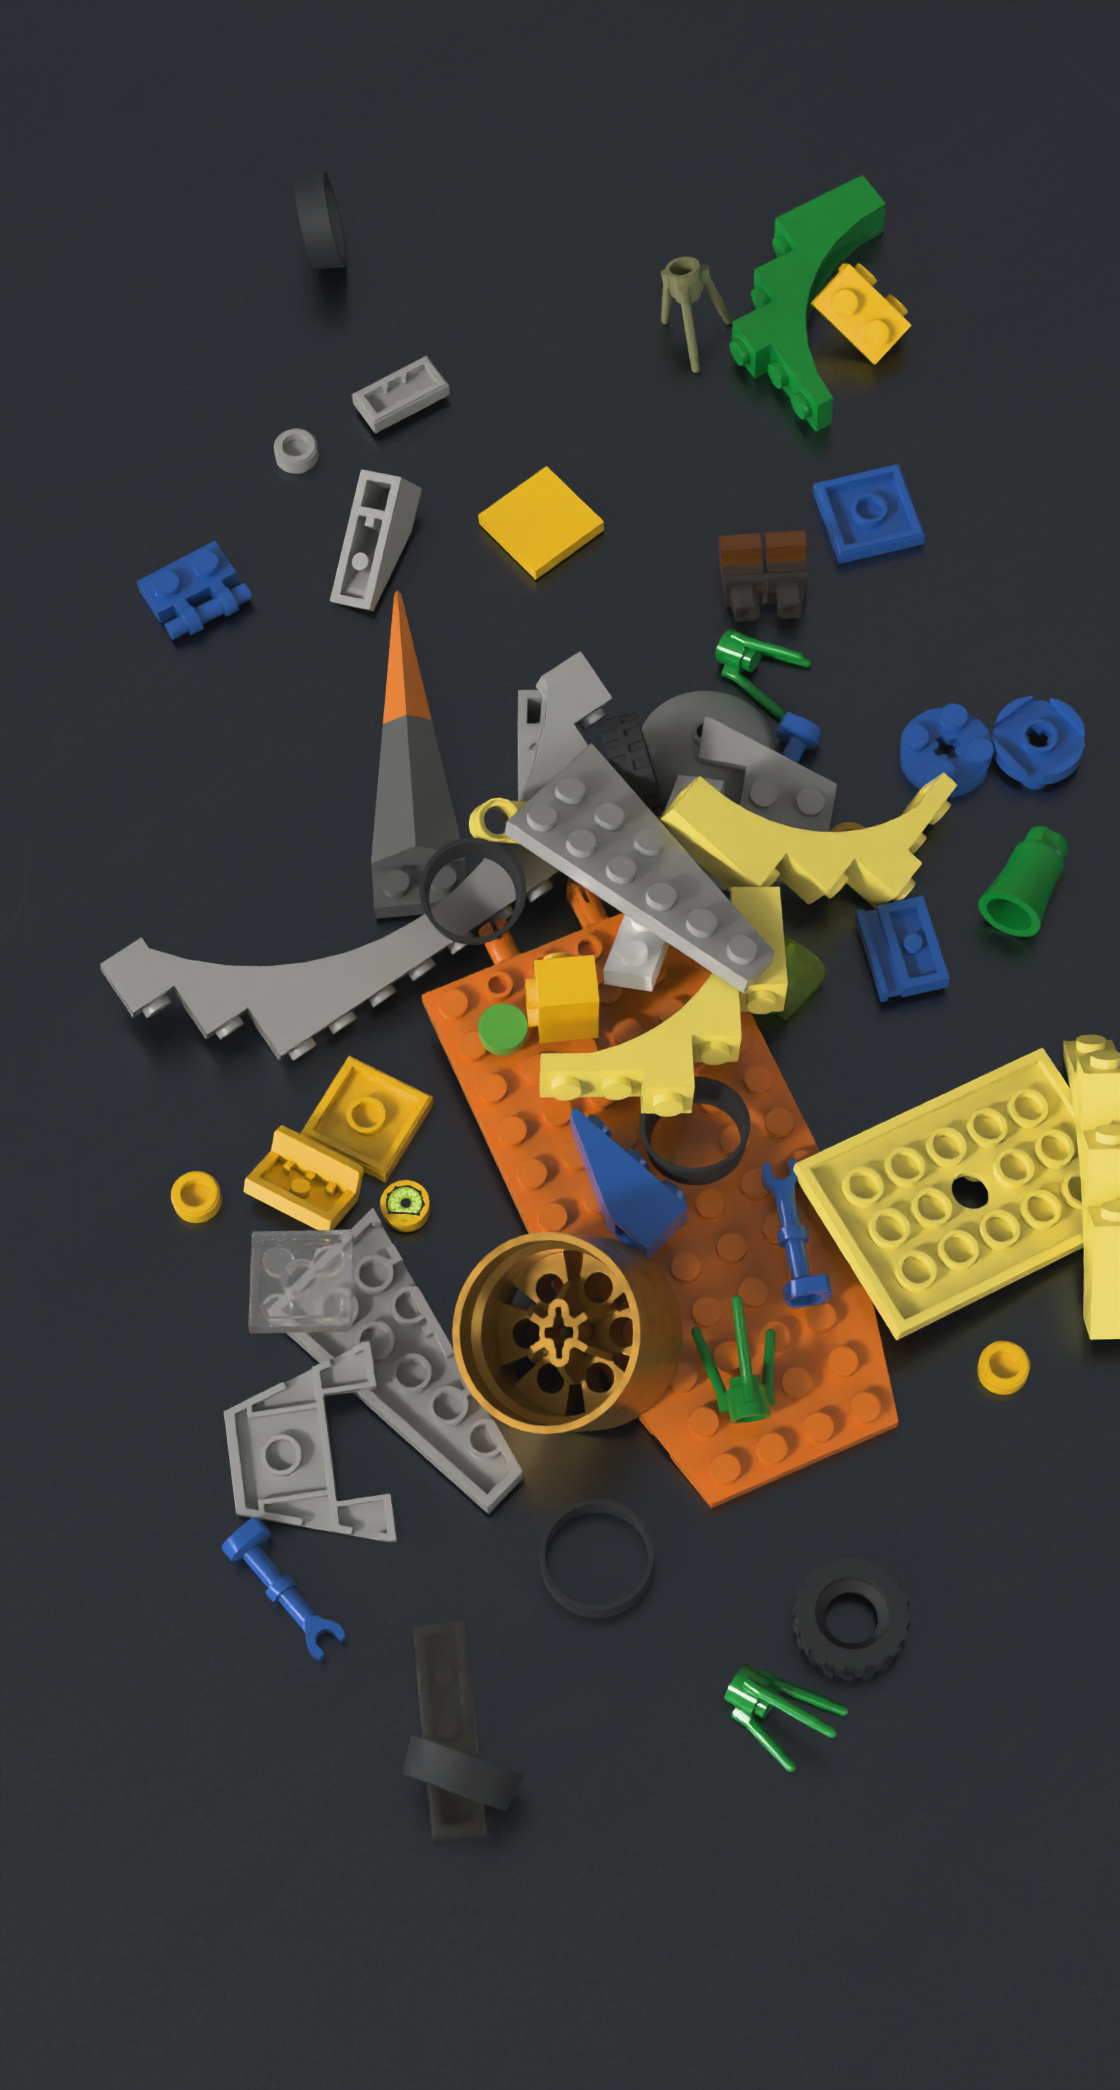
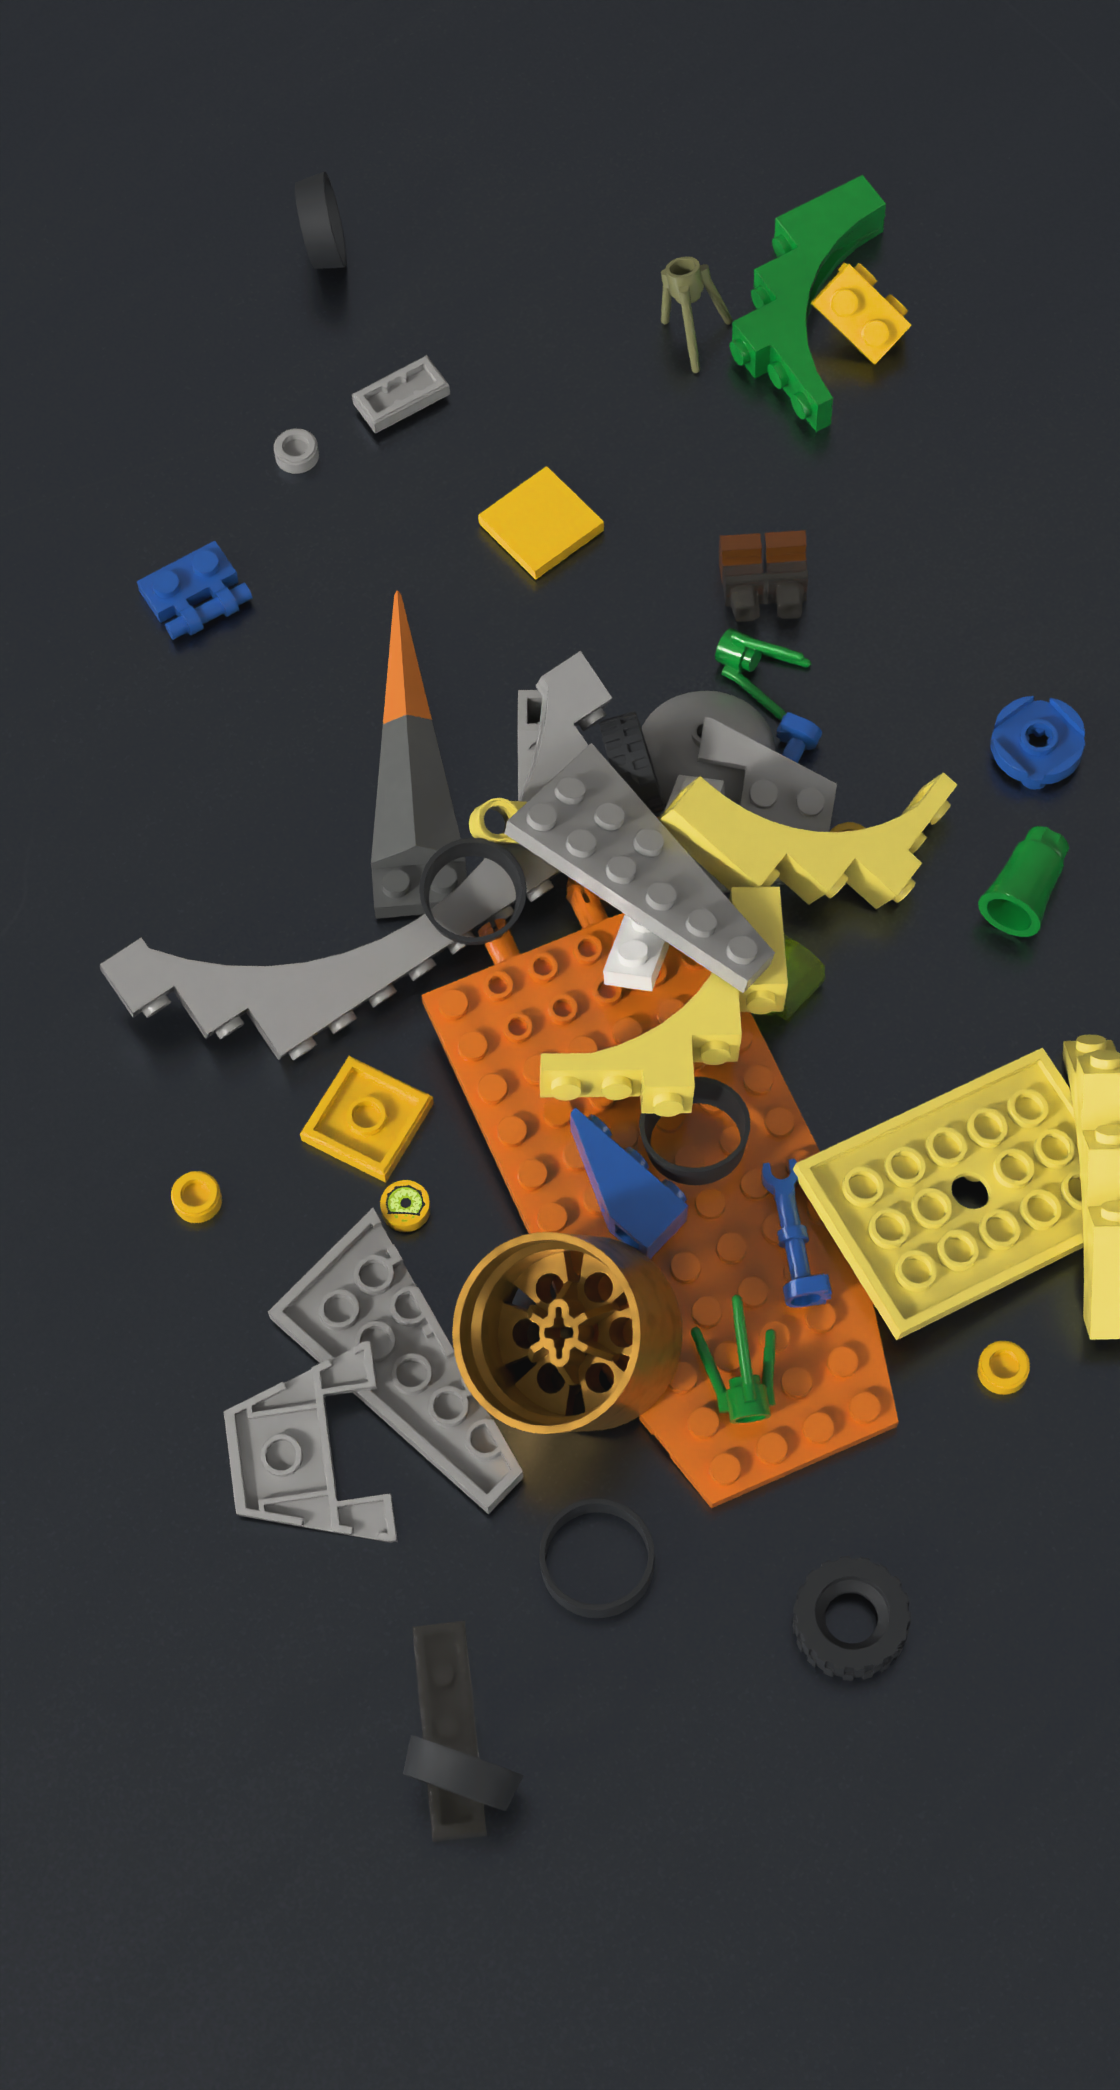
blue piece [221,1517,346,1662] -> none
yellow bracket [243,1125,364,1235] -> none
clear plate [248,1230,354,1334] -> none
light grey slope [330,469,422,611] -> none
bright green tile [478,1003,528,1056] -> none
yellow brick [525,952,599,1043] -> none
green plant [724,1663,849,1772] -> none
blue tile [813,464,926,564] -> none
blue plate [855,895,950,1002] -> none
blue plate [900,703,994,797] -> none

